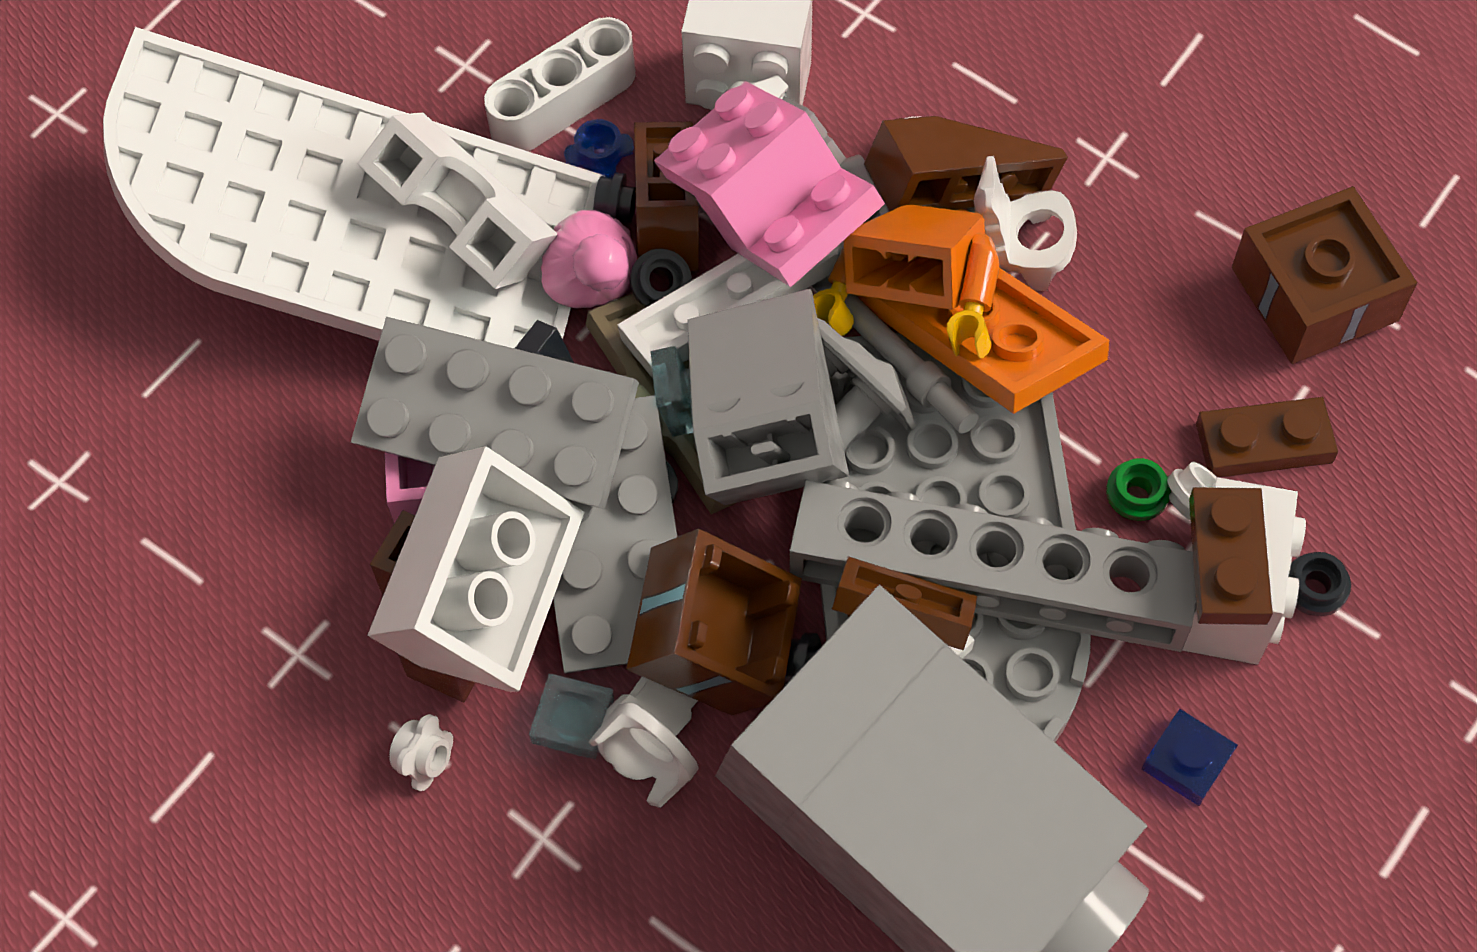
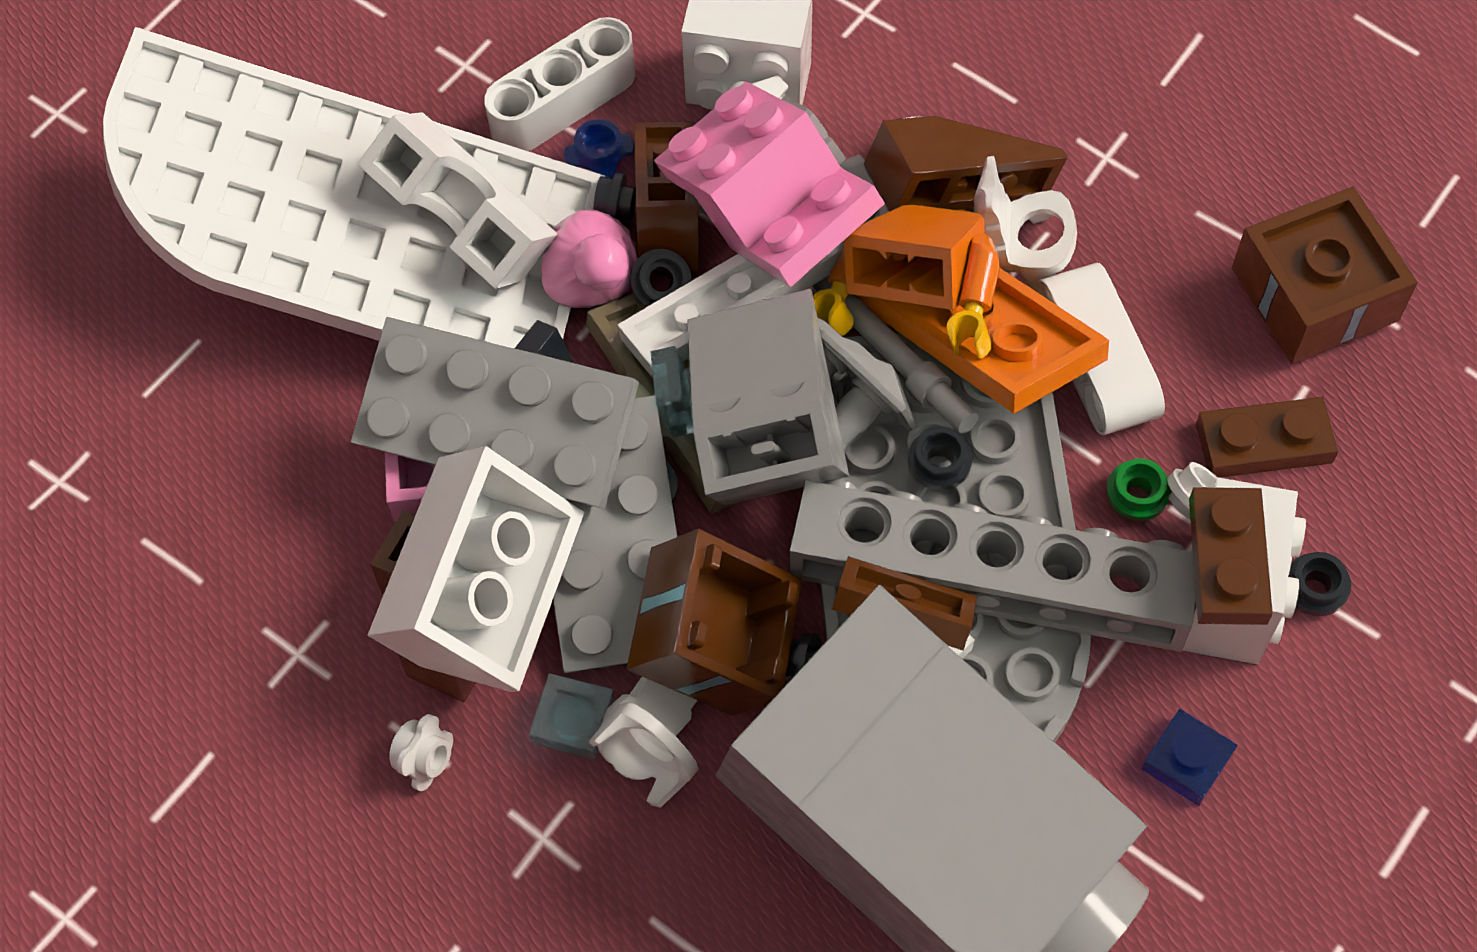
none -> black plate [908,427,973,490]
none -> white beam [1037,263,1165,436]

